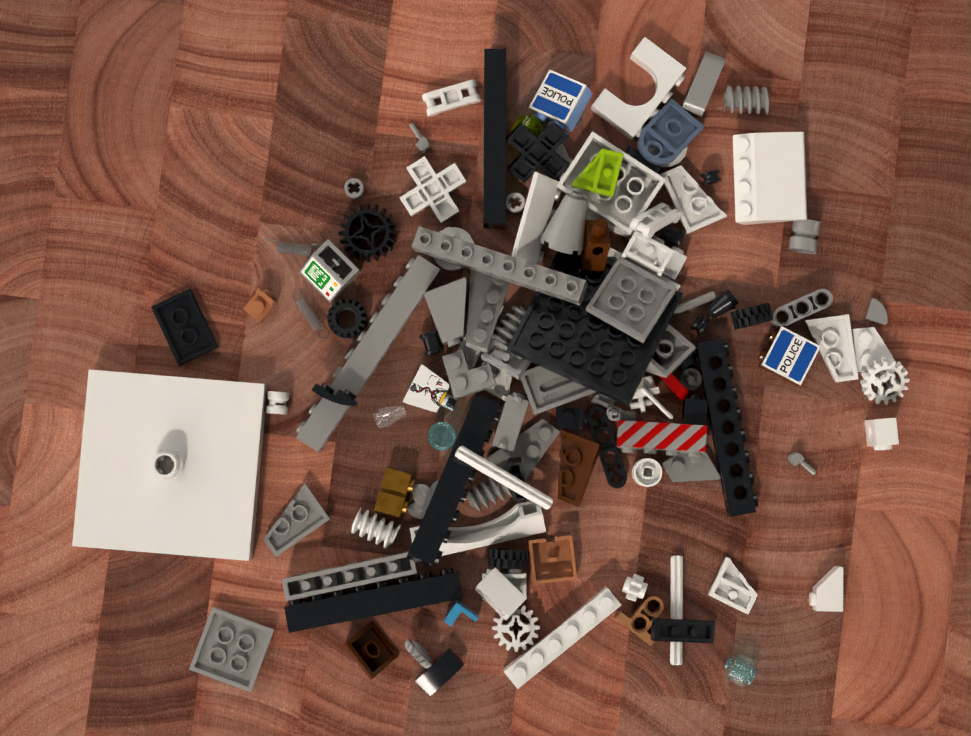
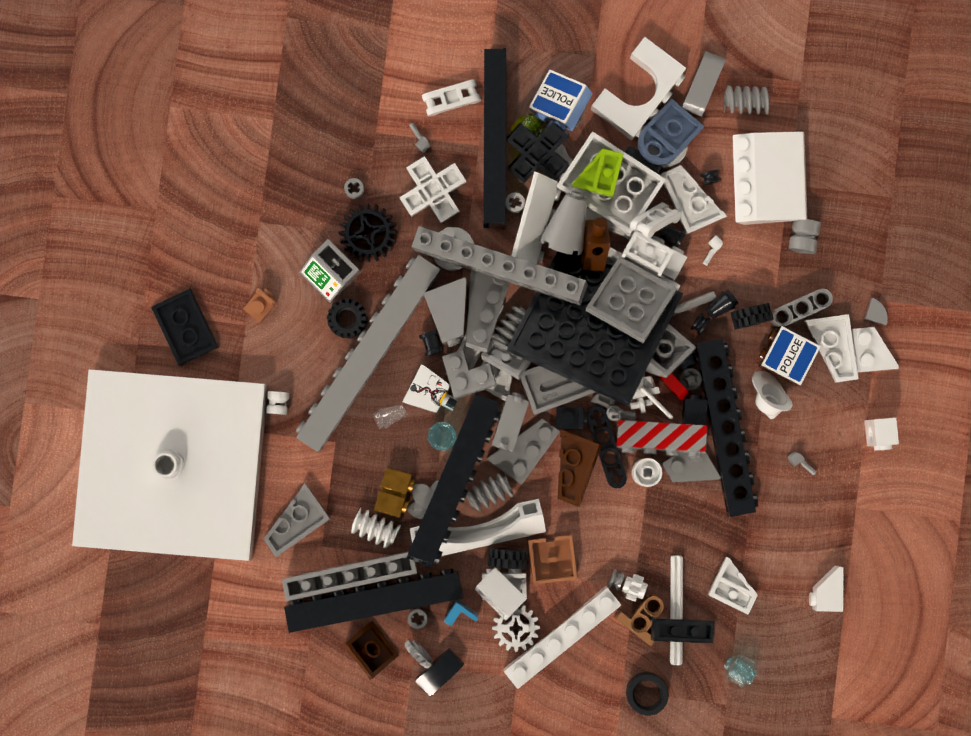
light grey plate [189,606,275,692] -> none
light grey piece [266,239,321,256] -> none
light grey piece [292,290,328,339] -> none
black slope [311,383,359,407] -> none
white axle [455,446,554,510] -> none
black piece [508,457,528,502] -> none
white gear [860,357,910,405] -> none
none -> light grey bush [408,609,427,629]
none -> light grey bush [607,569,625,591]
none -> black tyre [626,672,669,716]
none -> white hand [703,236,723,266]
none -> white piece [752,370,793,419]

